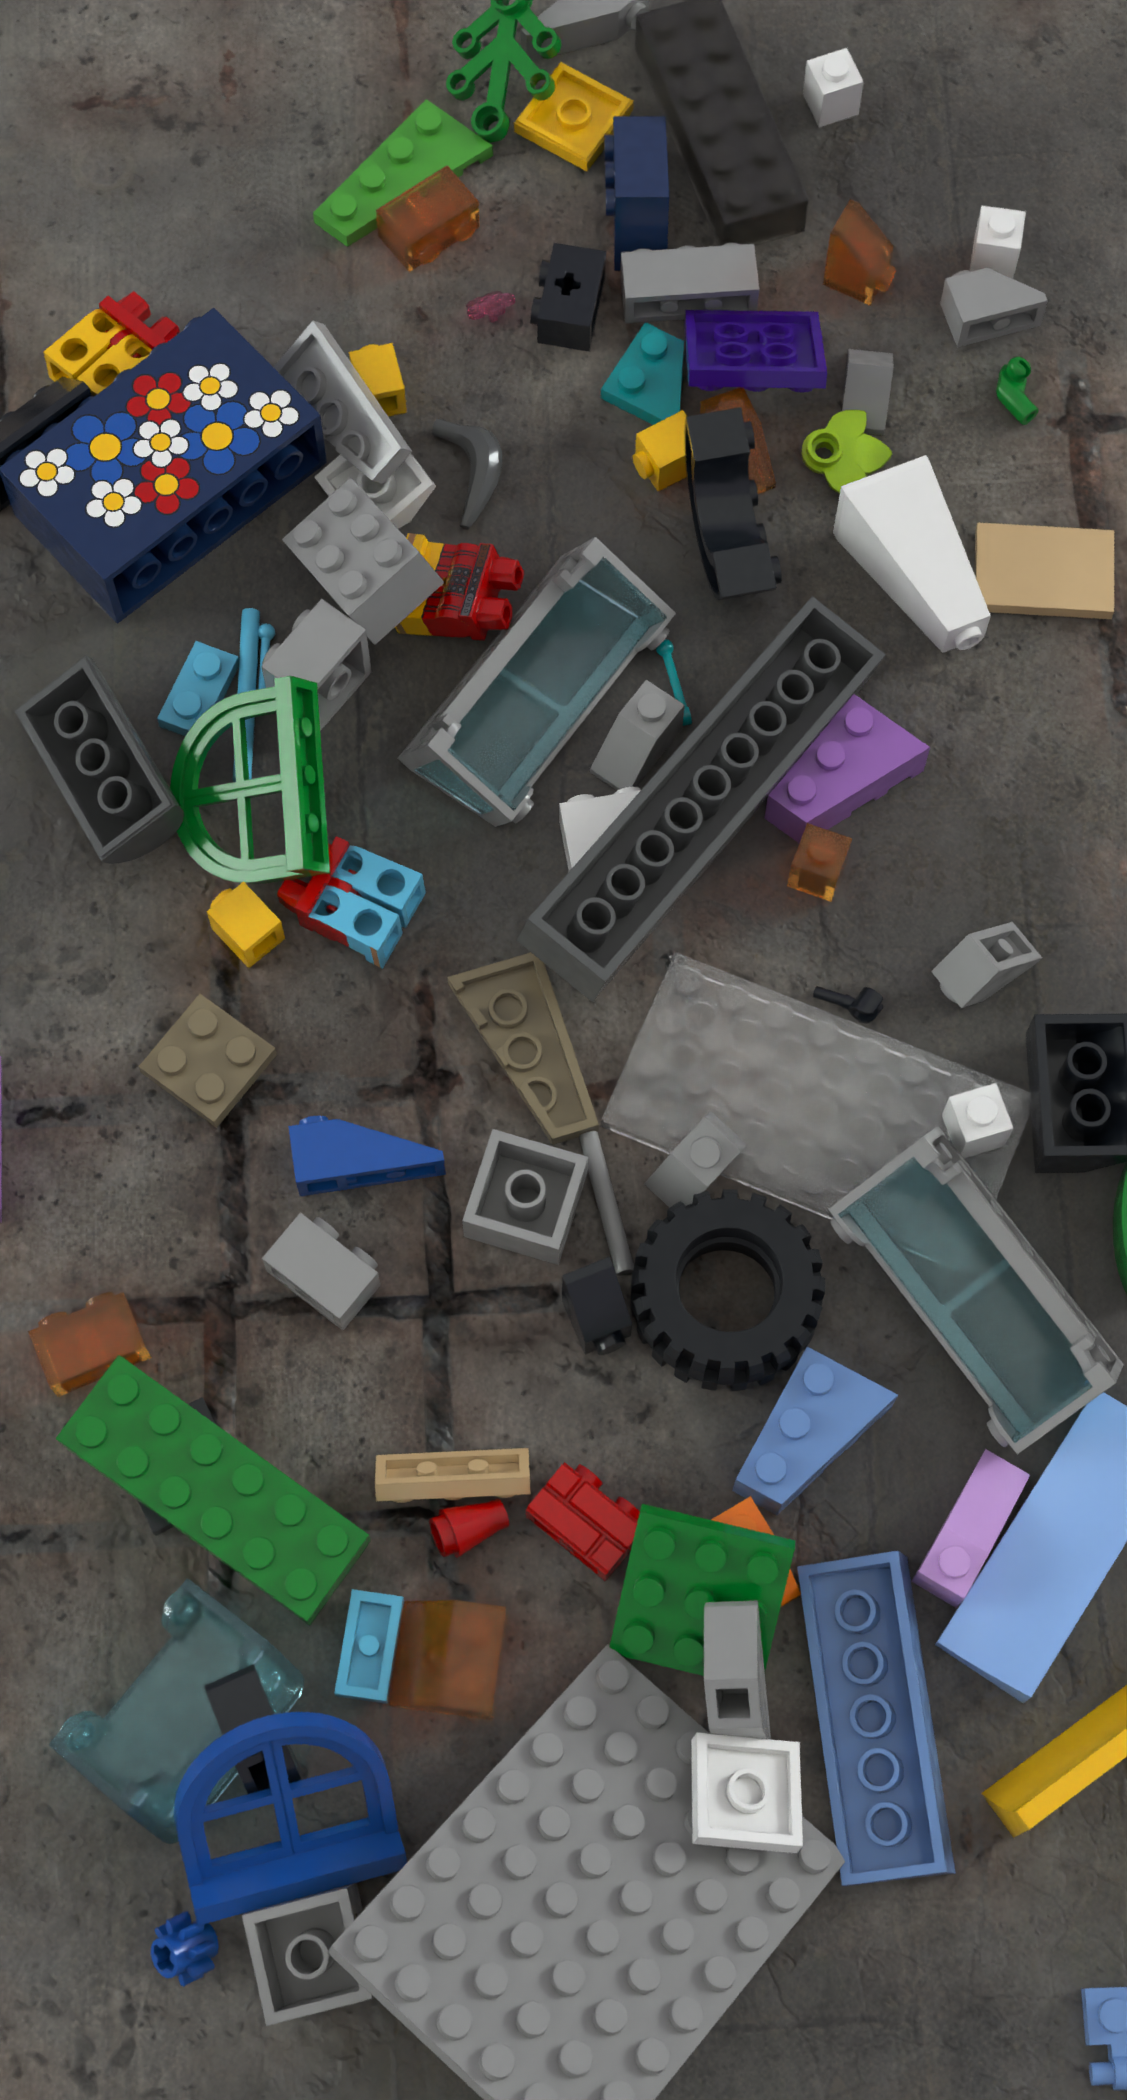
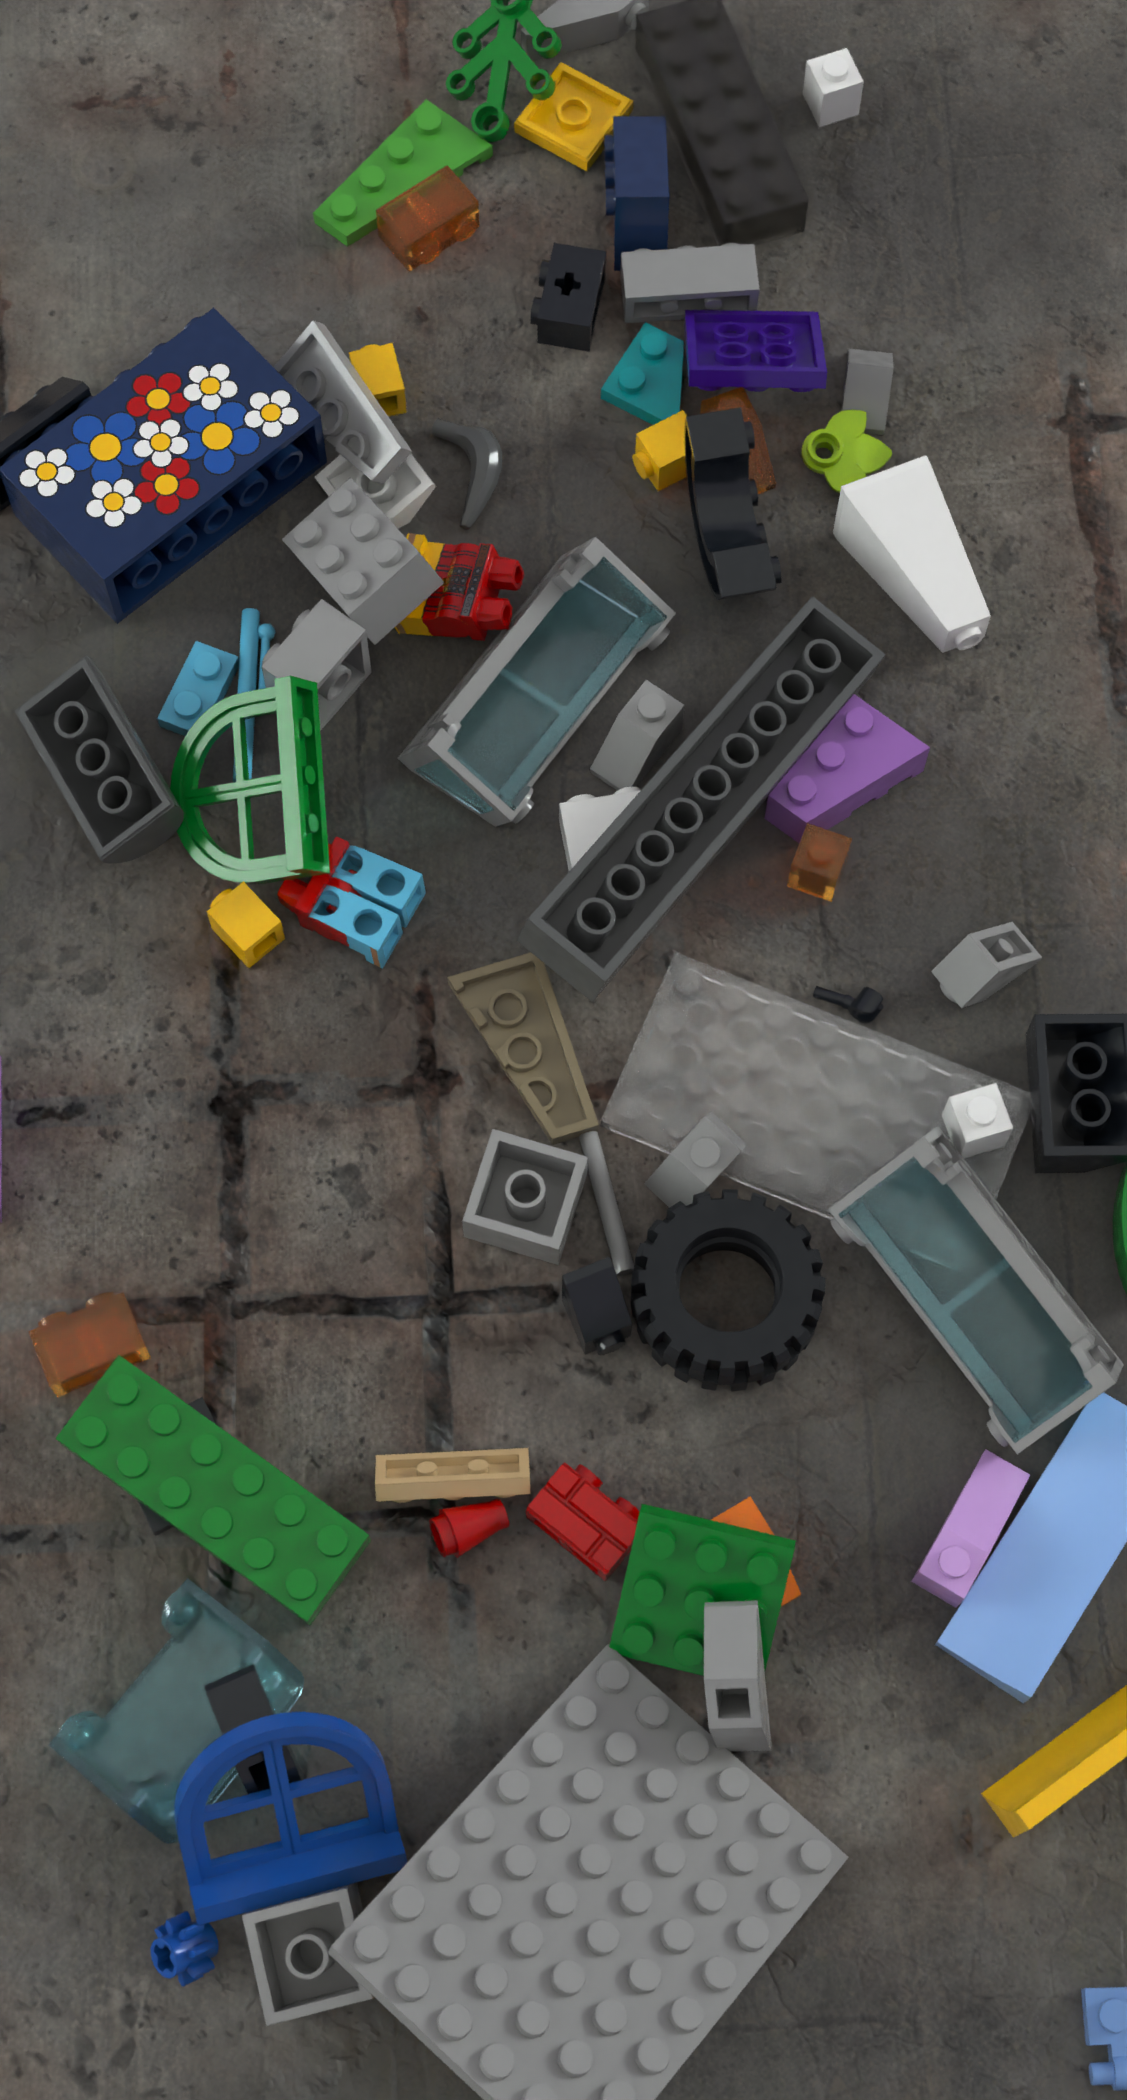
yellow hips [43,291,180,396] -> none
dark tan plate [138,994,277,1128] -> none
light grey brick [262,1212,381,1330] -> none
blue slope [288,1116,446,1196] -> none
medium azure plate [334,1589,404,1704] -> none
clear orange slope [389,1600,507,1720] -> none
clear pink plant [466,291,516,322] -> none
teal hinge [656,639,692,726] -> none
white plate [691,1732,803,1853] -> none
medium blue wedge [732,1347,898,1515] -> none
medium blue arch [797,1551,955,1886] -> none
clear orange slope [823,199,896,306] -> none
light grey slope [940,267,1048,347] -> none
white brick [970,206,1026,279] -> none
tan tile [974,523,1114,619] -> none
green arm [996,357,1039,425] -> none

